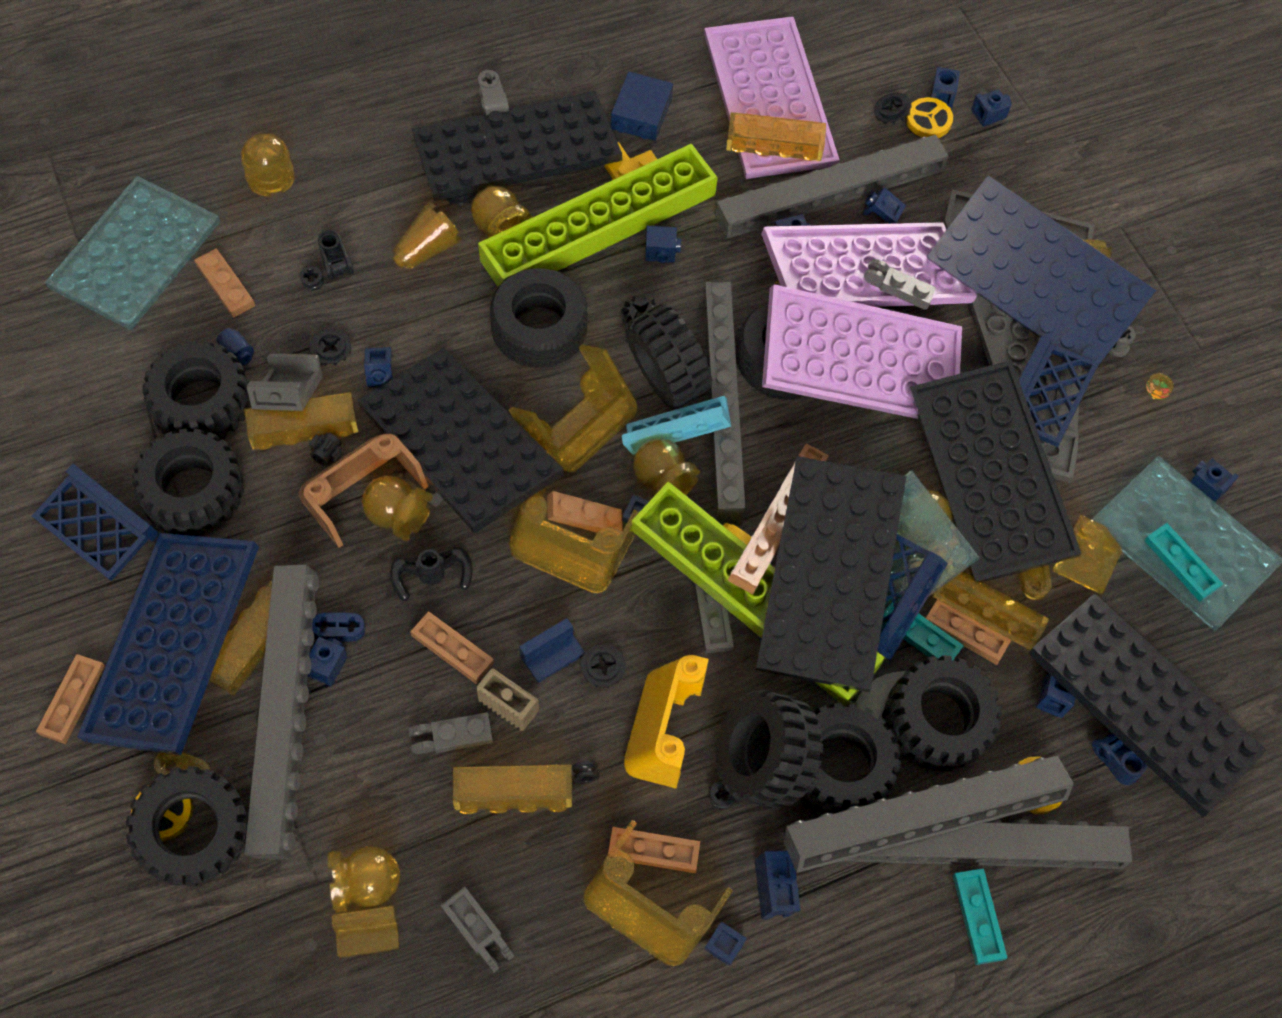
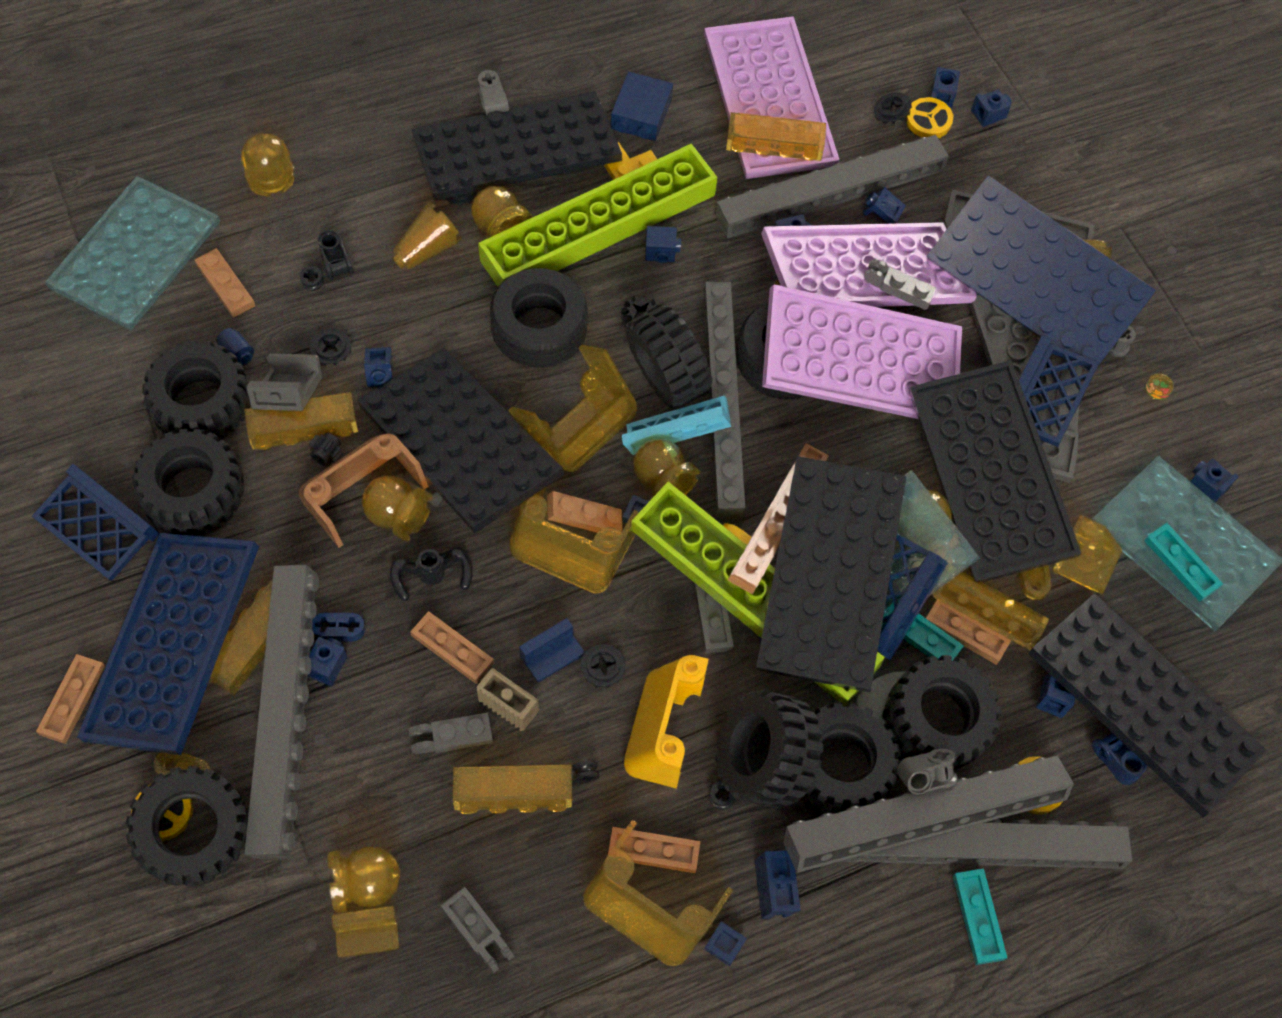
none -> dark grey piece [897,749,958,795]

